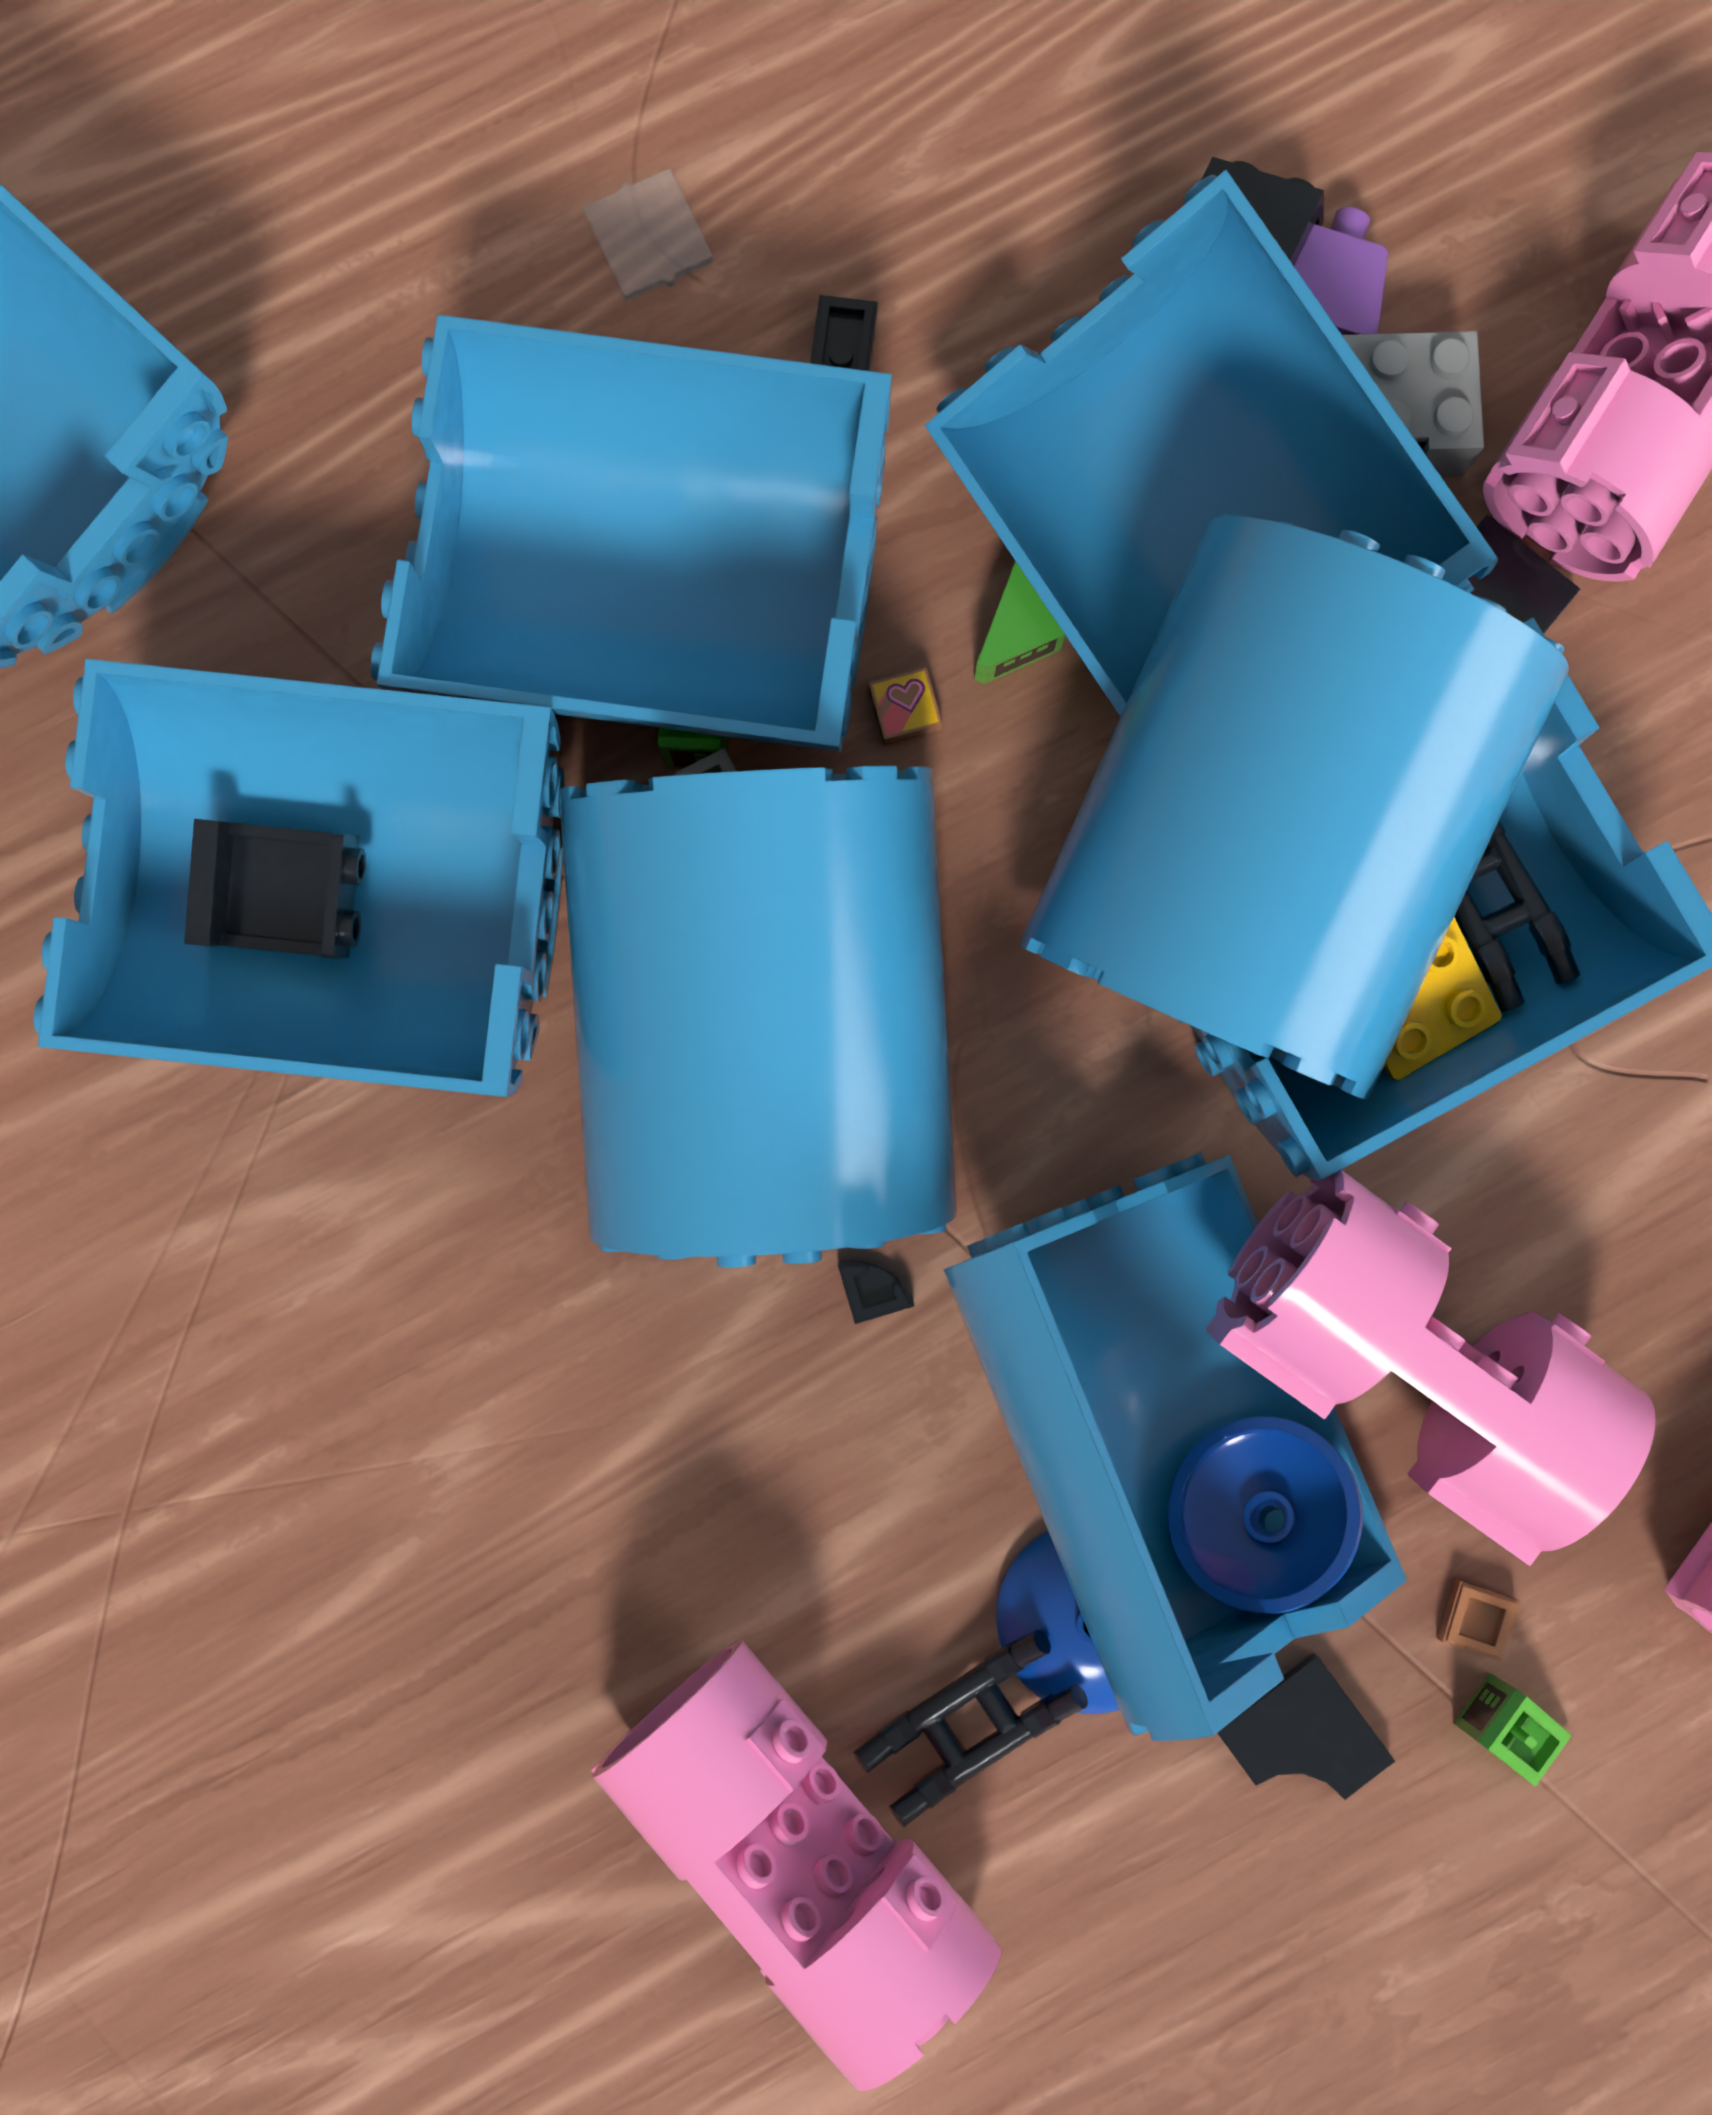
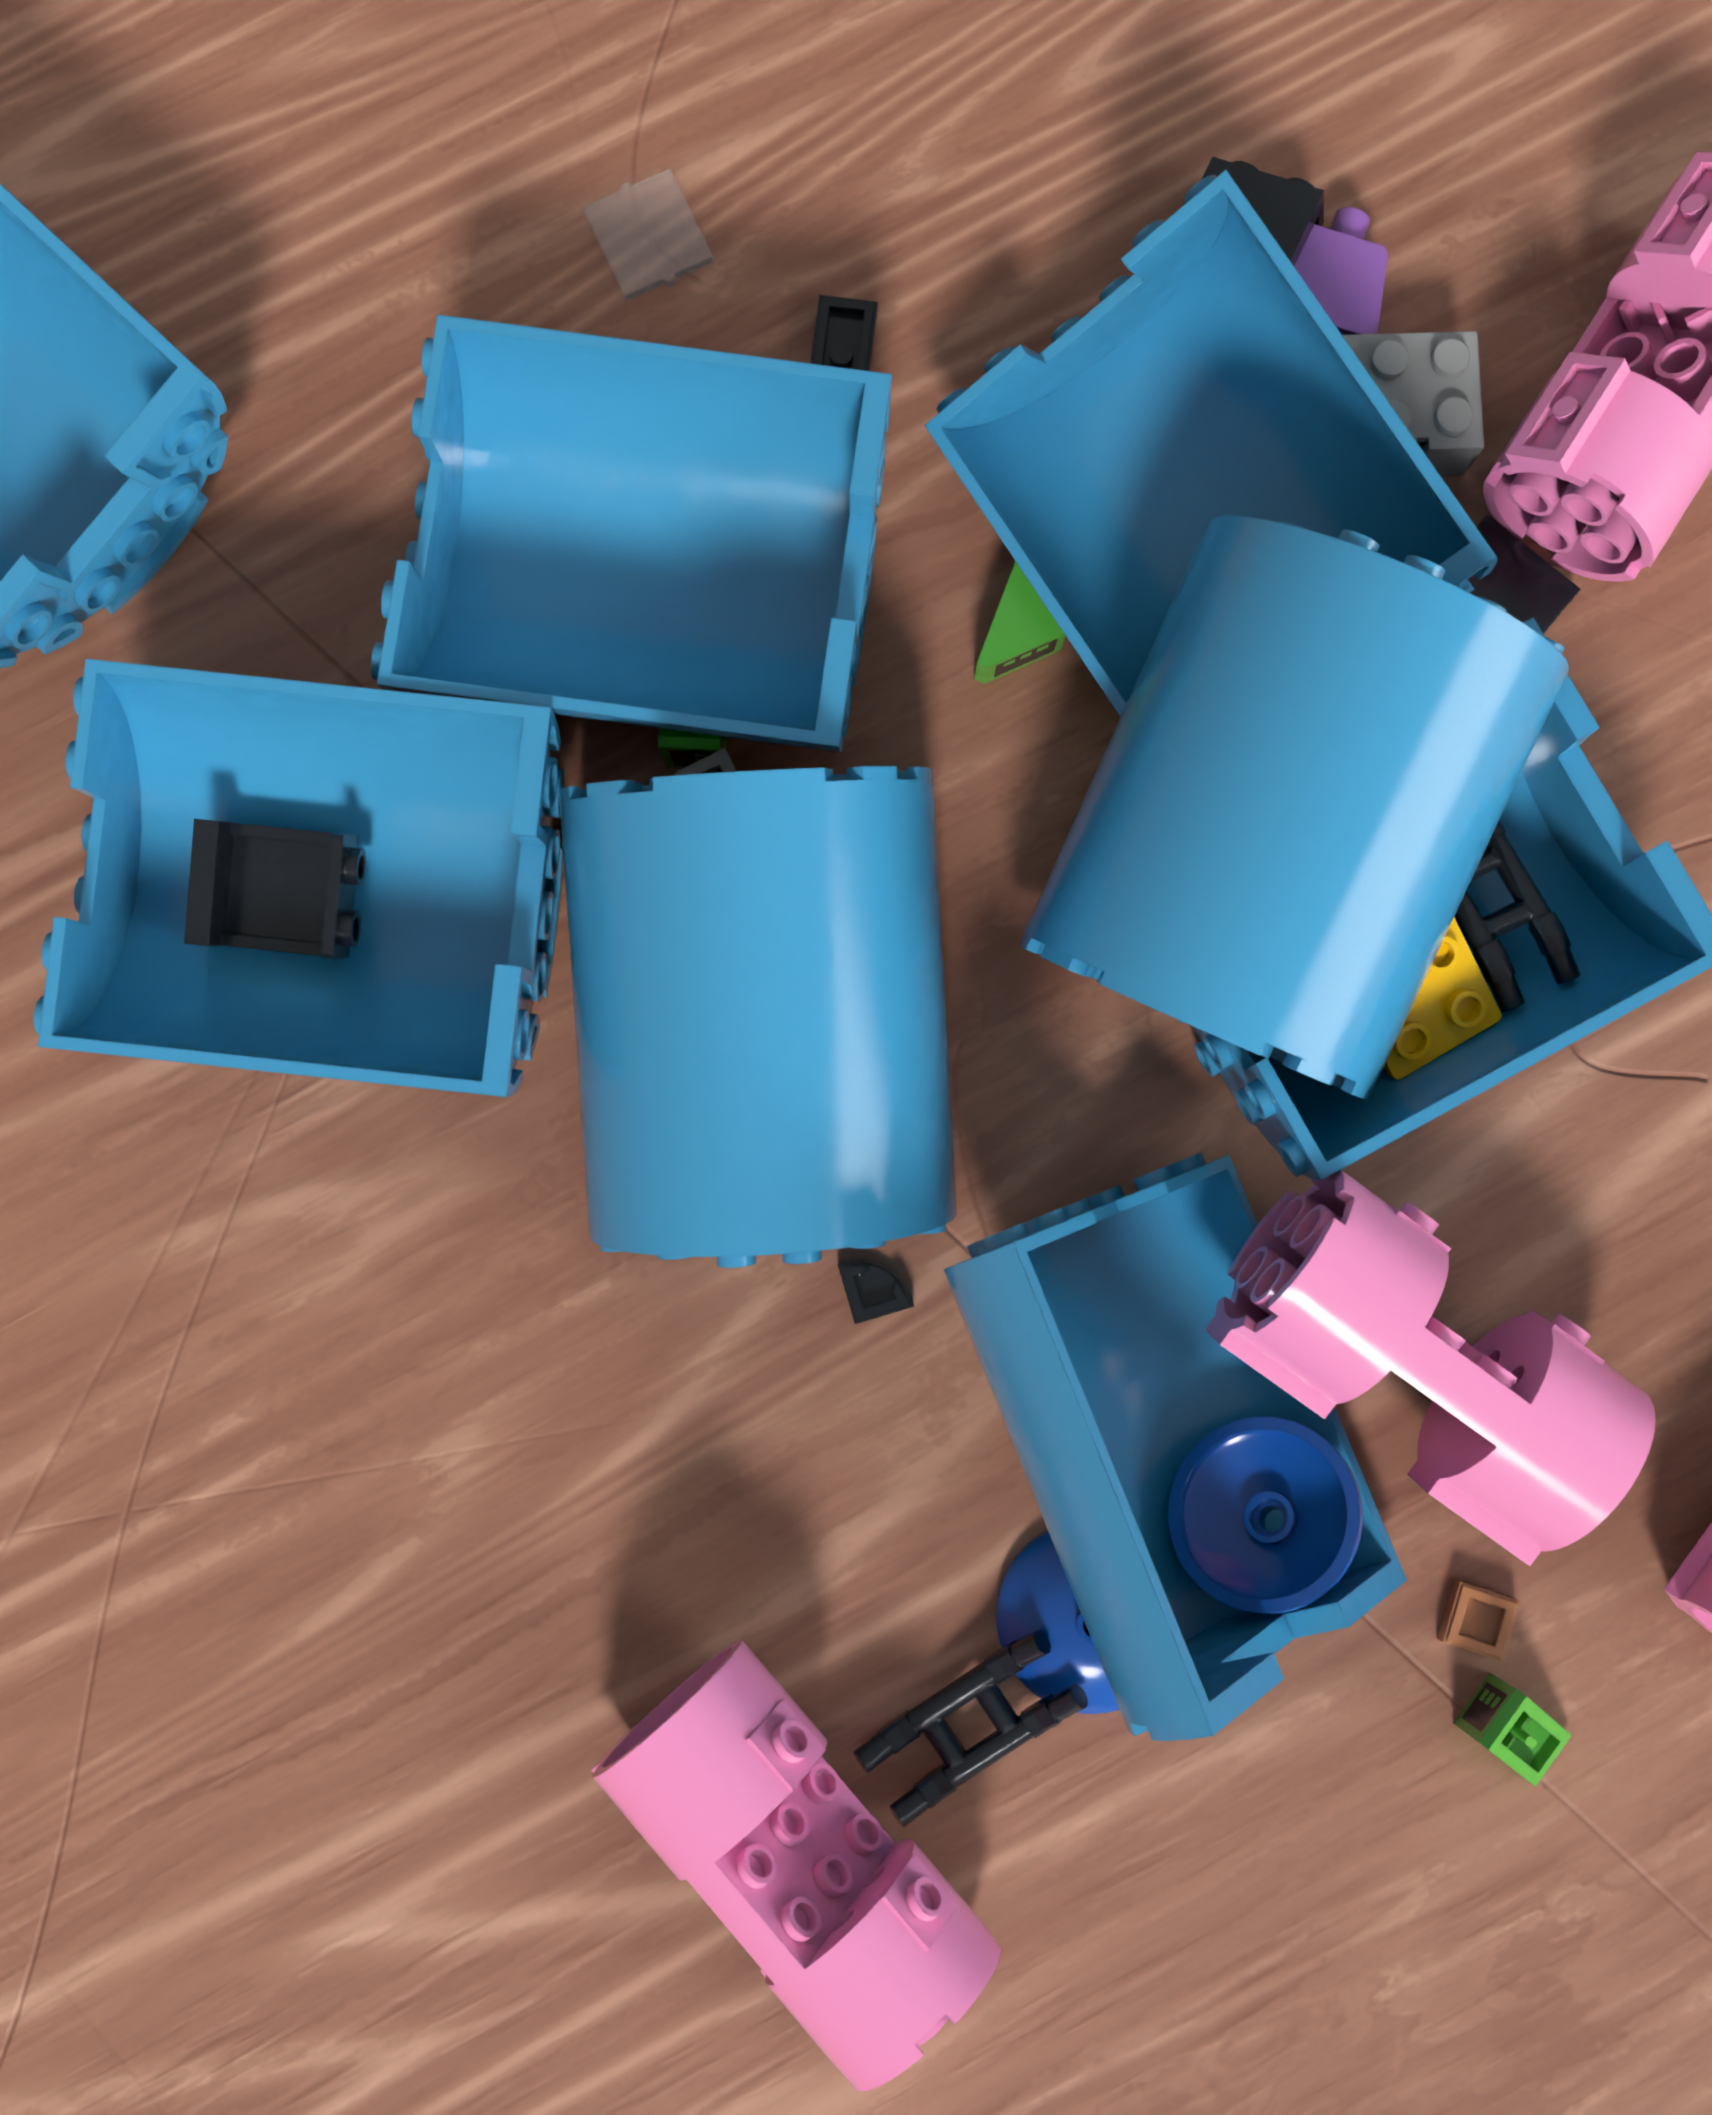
tile [869,667,942,745] -> none
black tile [1217,1653,1395,1800] -> none

